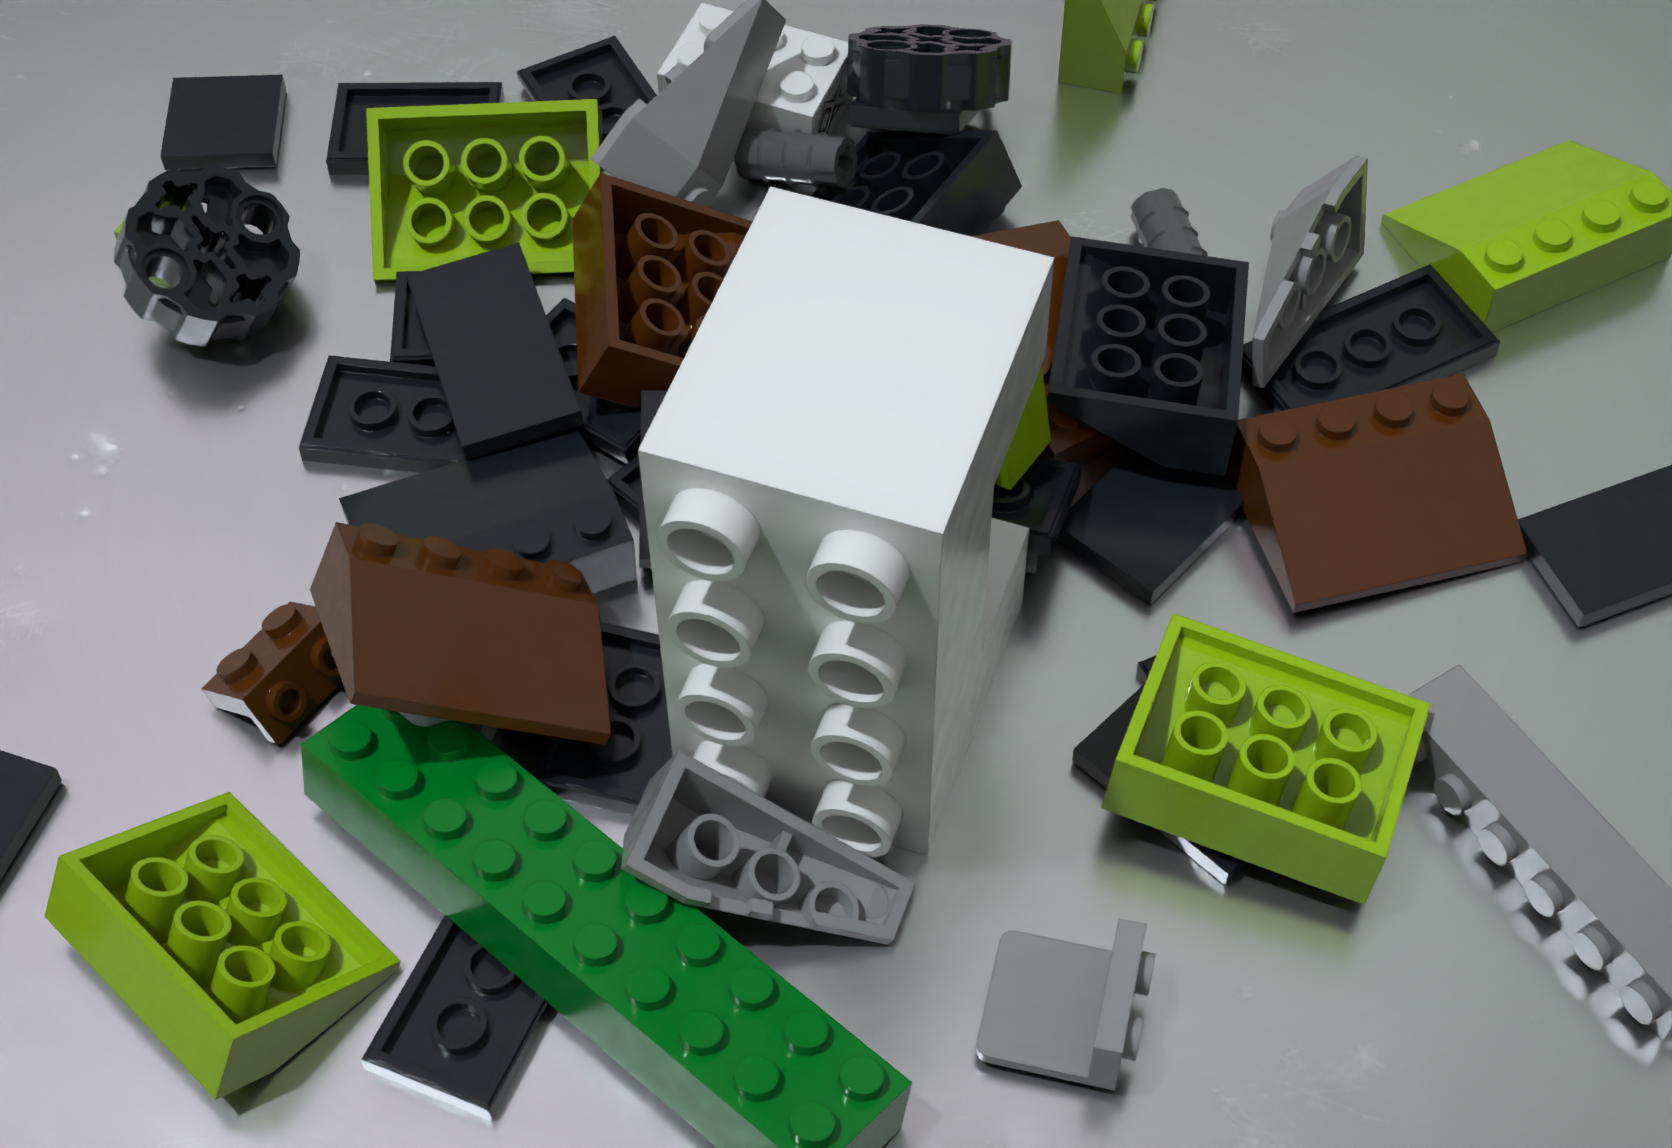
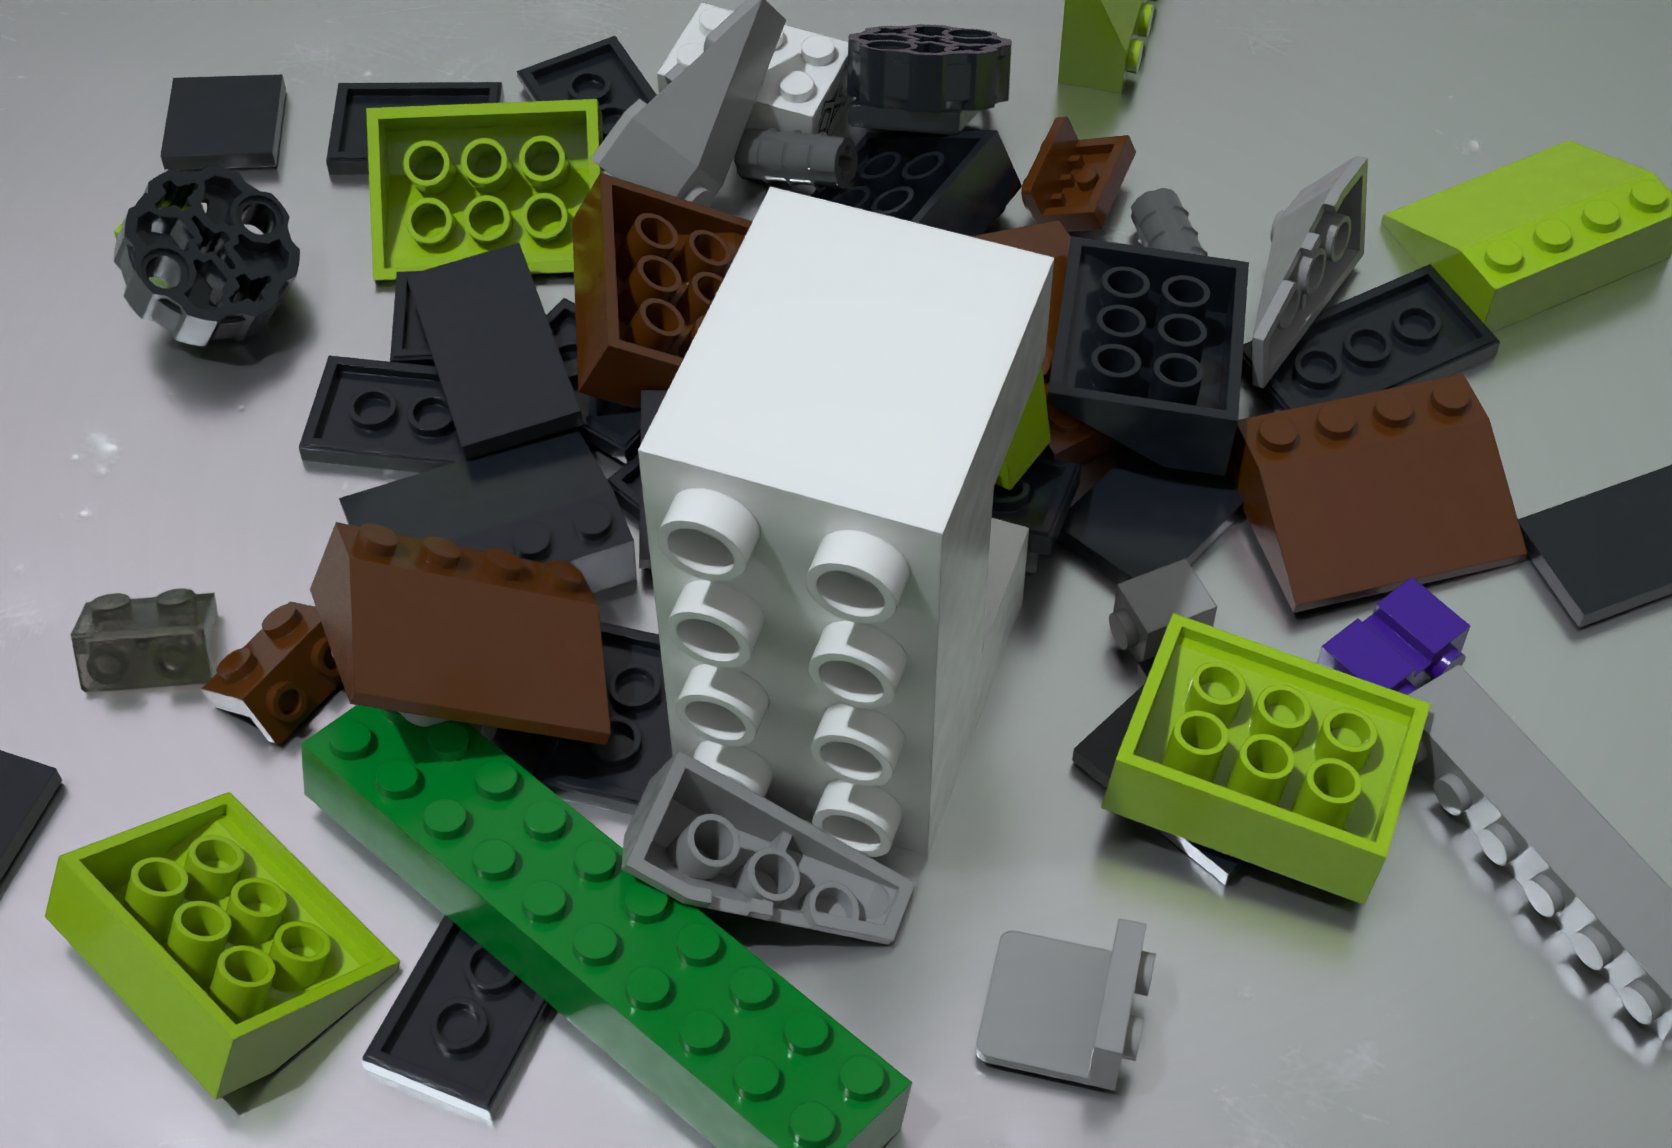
none -> clear smoke bracket [70,588,218,693]
none -> reddish brown bracket [1021,116,1136,232]
none -> light grey brick [1109,558,1217,662]
none -> dark purple brick [1317,577,1470,695]

